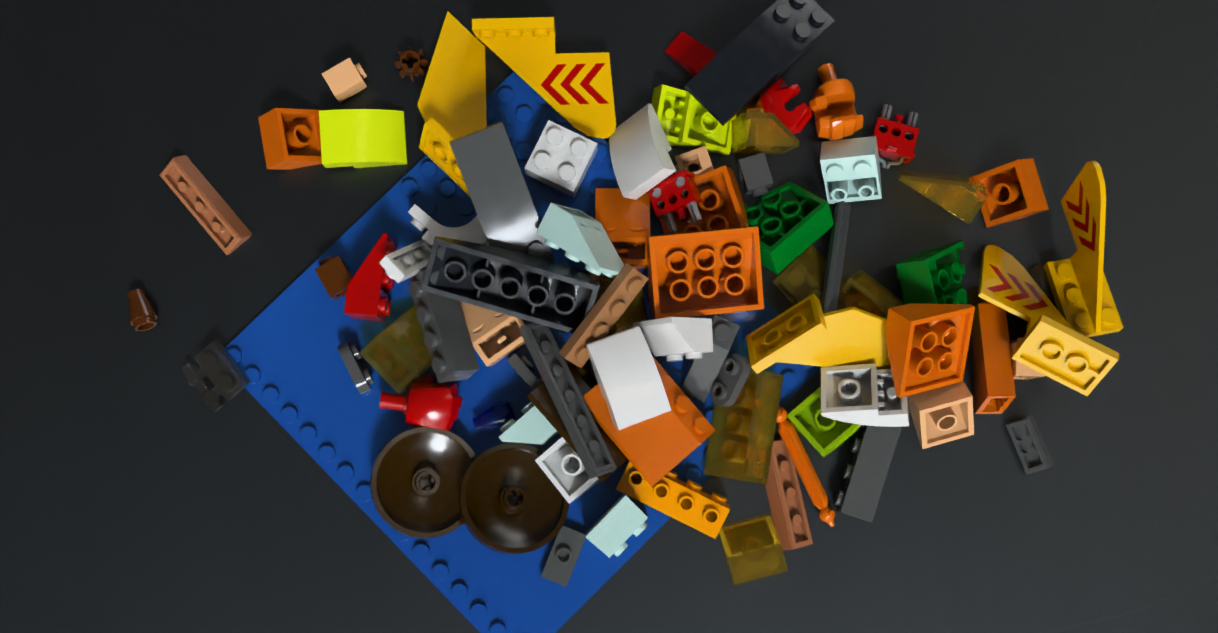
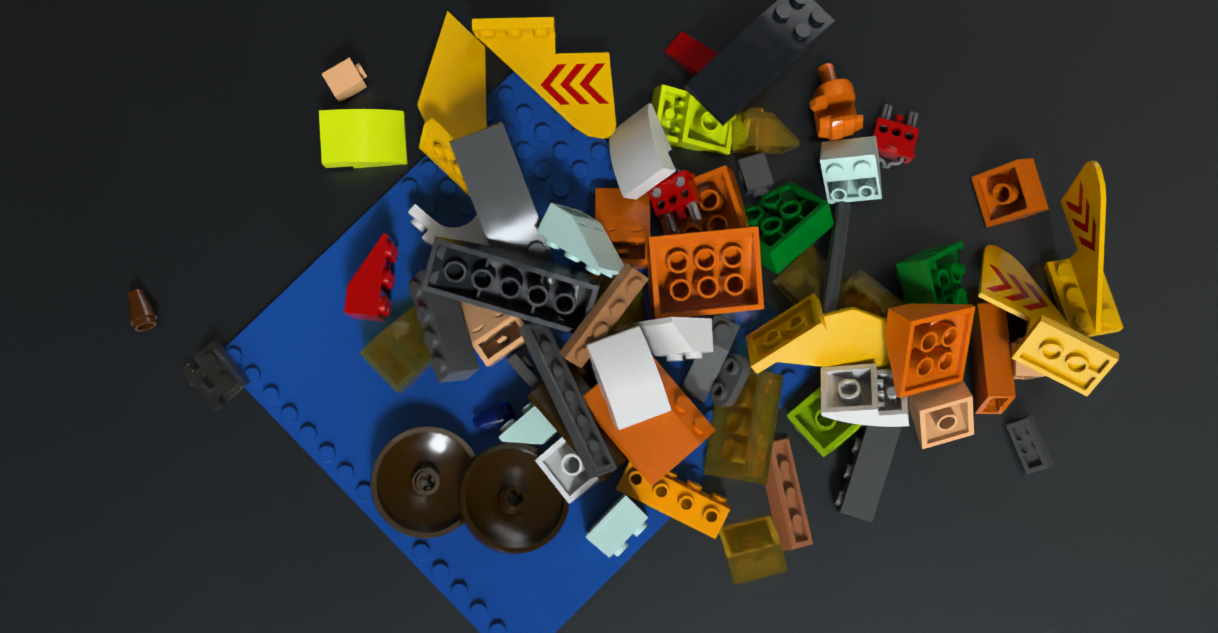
nougat slope [160,155,252,255] -> none
orange slope [258,108,322,170] -> none
reddish brown brick [315,256,353,301] -> none
dark grey plate [337,341,374,395] -> none
white plate [379,239,431,283] -> none
red piece [379,375,462,430] -> none
reddish brown gear [394,46,429,82] -> none
white brick [524,120,598,197] -> none
dark grey plate [541,525,586,587] -> none
light nougat brick [674,146,714,177] -> none
red piece [755,77,812,137] -> none
orange wheel [771,402,835,527] -> none
clear yellow slope [899,170,988,224] -> none

